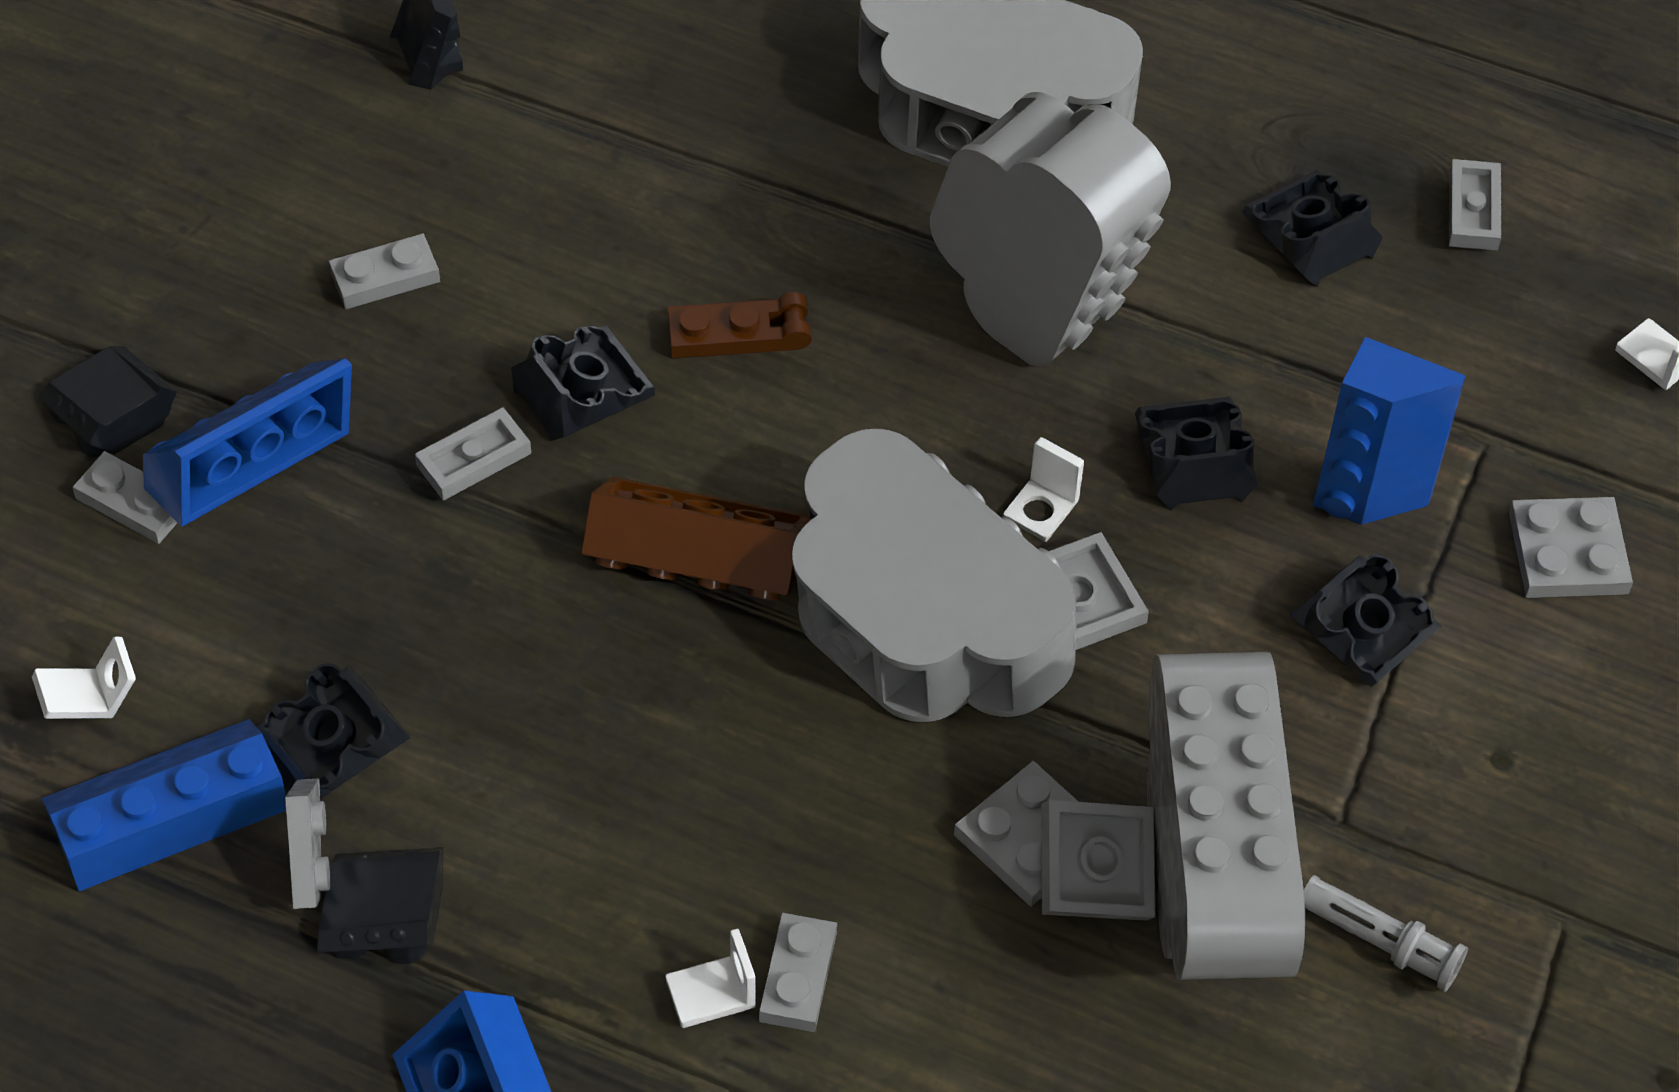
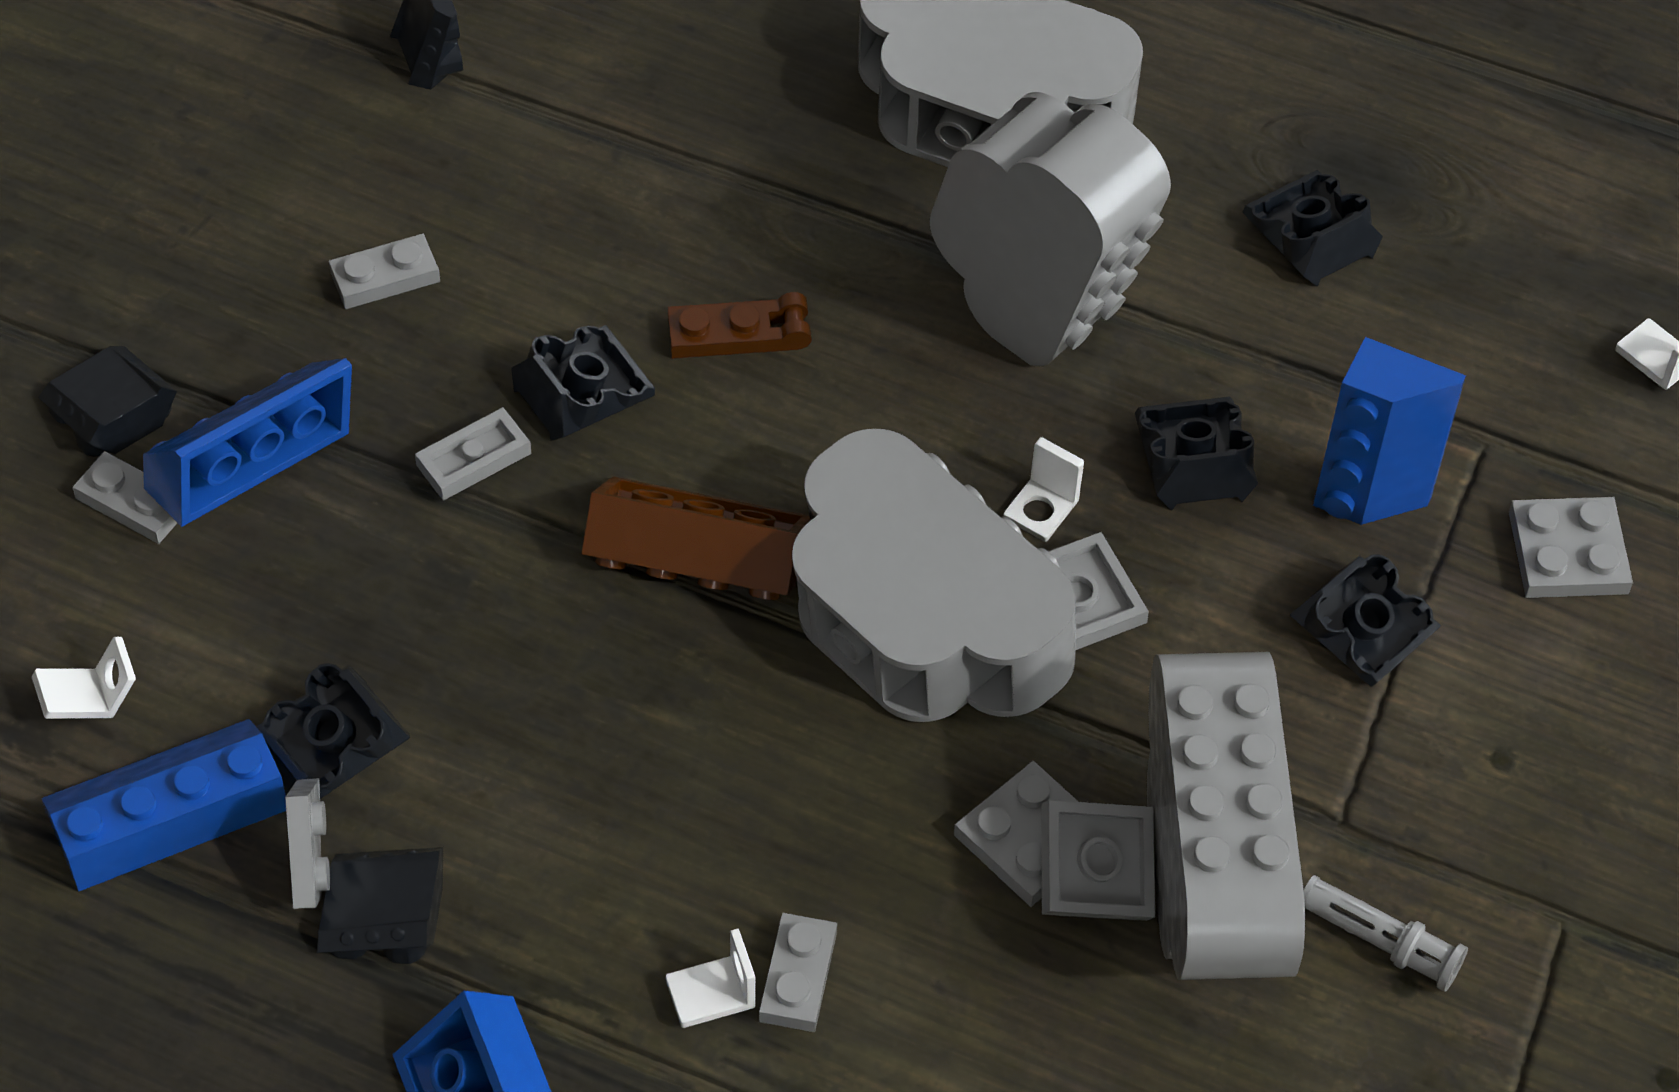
light grey plate [1449,159,1501,251] -> none

